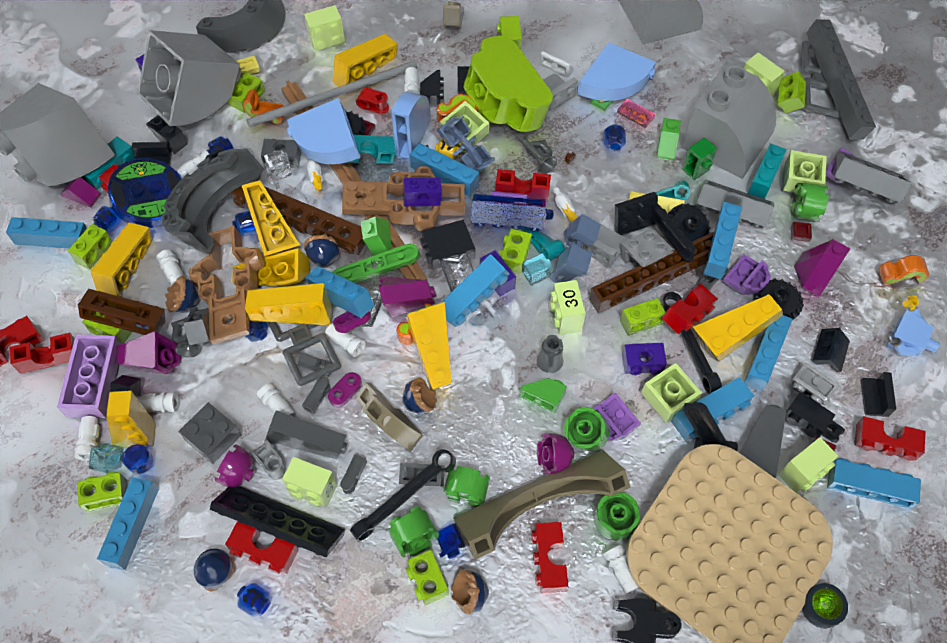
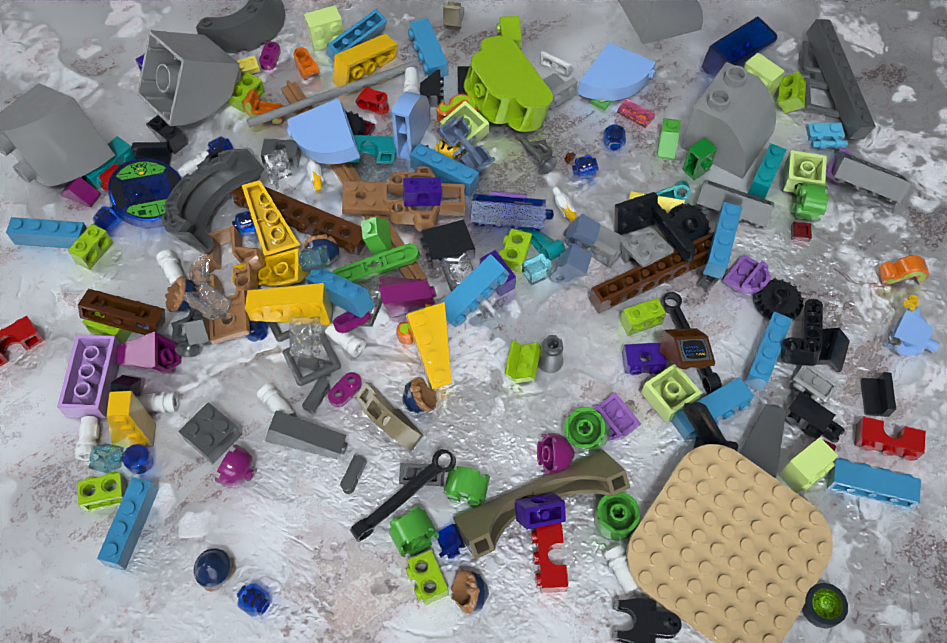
red arch [9,333,75,374] -> none
yellow wedge [90,222,152,297] -> none
black plate [209,486,345,558] -> none
red arch [225,522,298,574] -> none
light grey piece [250,439,286,480] -> none
yellowish green brick [282,457,337,508] -> none
red arch [495,169,551,202] -> none
bright green slope [520,378,567,413] -> none
yellowish green brick [549,280,586,335] -> none
red arch [662,284,718,334] -> none
yellow wedge [693,295,783,362] -> none
magenta slope [794,239,851,298] -> none
none -> clear bracket [182,282,232,320]
none -> clear tile [189,254,210,288]
none -> magenta plate [259,42,281,70]
none -> clear bracket [289,317,322,358]
none -> orange piece [293,47,320,80]
none -> clear light blue brick [298,245,331,271]
none -> dark azure brick [326,9,387,62]
none -> dark azure brick [408,18,448,77]
none -> lime bracket [505,340,541,383]
none -> dark purple brick [515,493,566,529]
none -> clear blue head [572,155,599,180]
none -> reddish brown slope [659,328,715,370]
none -> clear blue windscreen [701,16,778,76]
none -> black beam [780,299,823,366]
none -> medium azure plate [806,122,848,150]

